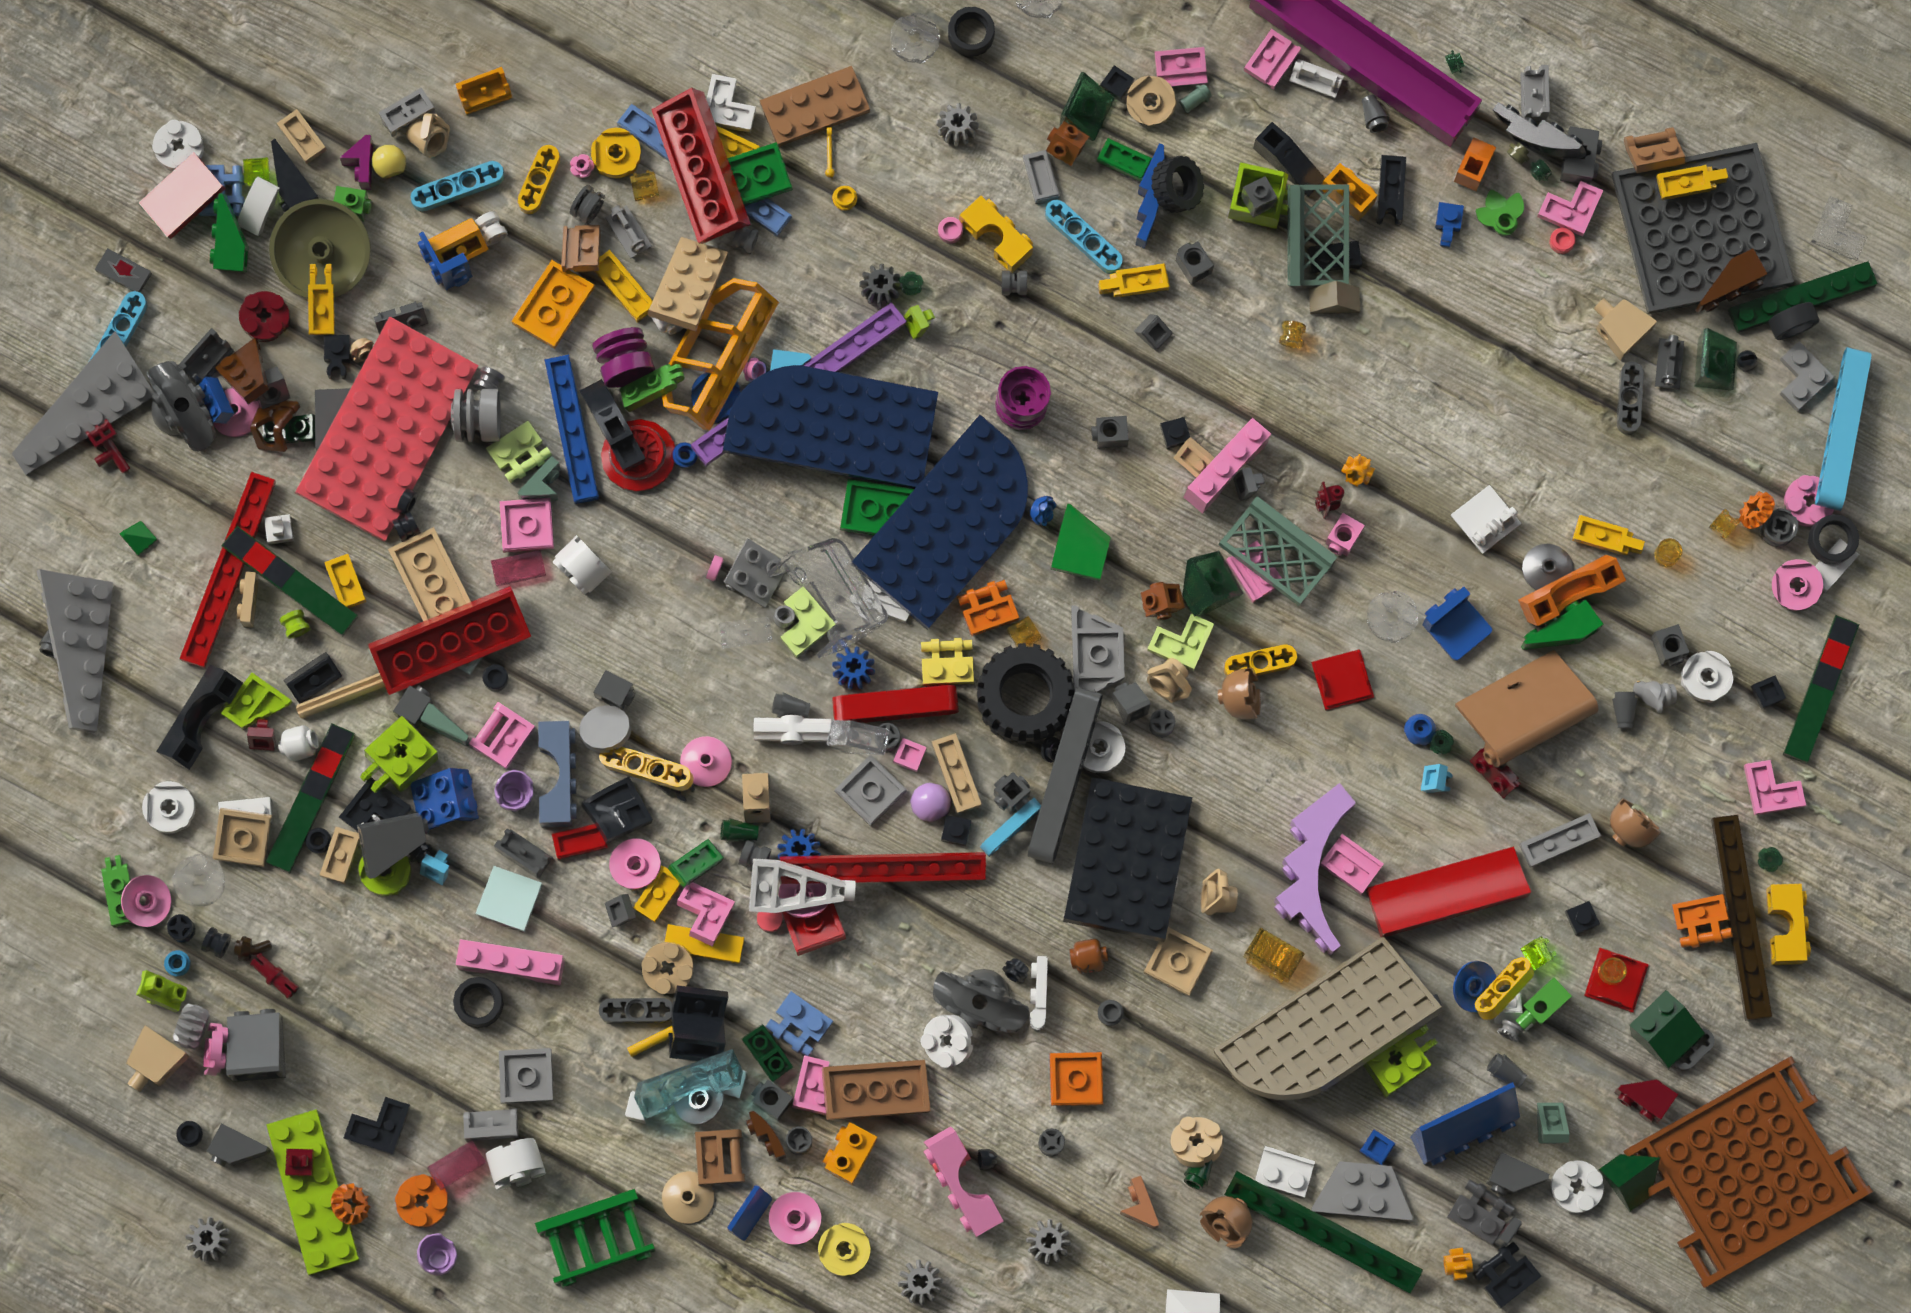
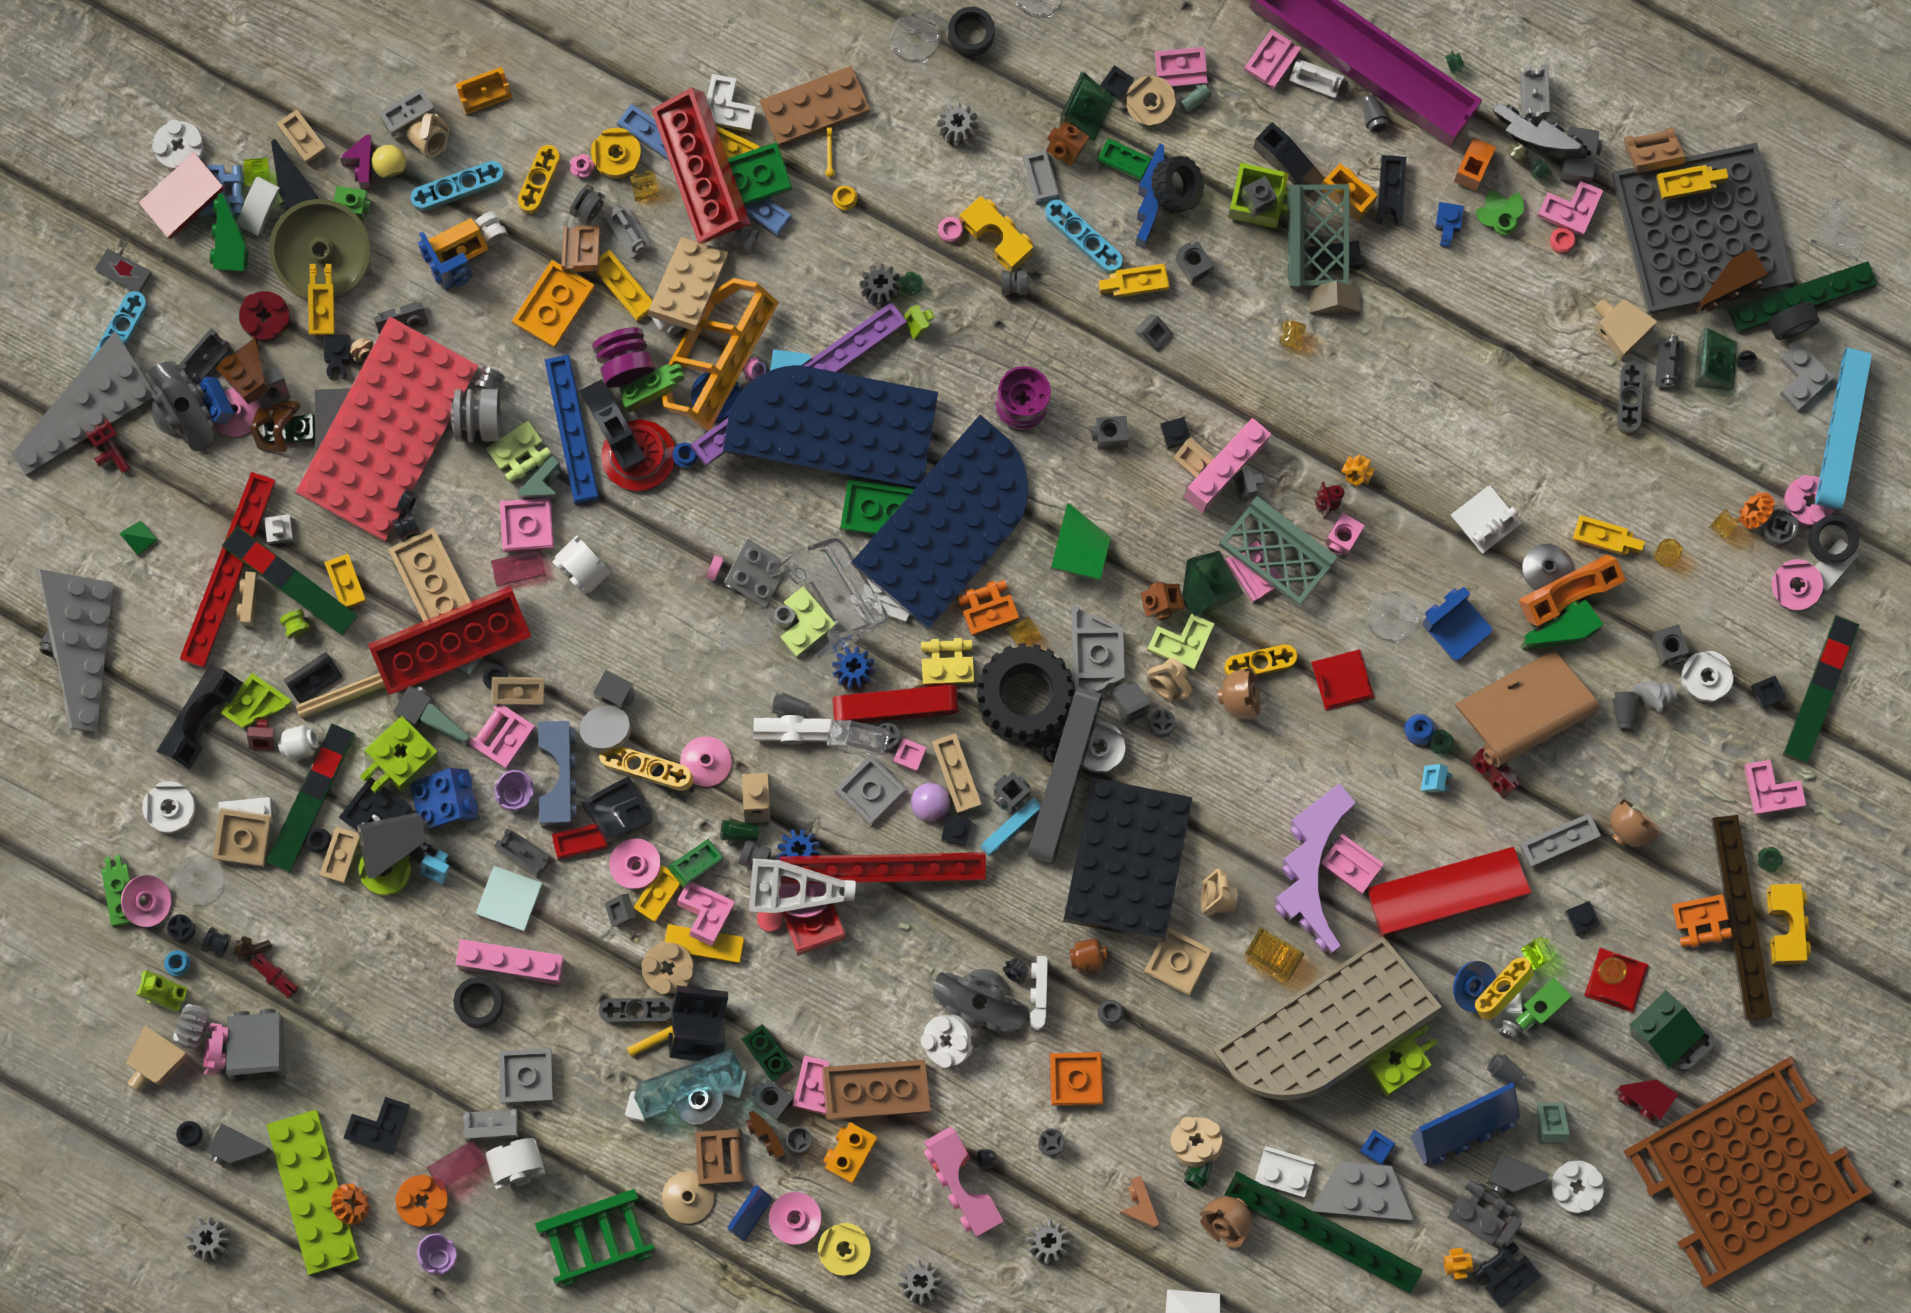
dark red tile [285,1149,314,1177] -> none
medium blue plate [766,991,833,1056] -> none
blue plate [1030,496,1057,526] -> none
dark green slope [1598,1154,1661,1212] -> none
none -> tan plate [491,677,544,705]

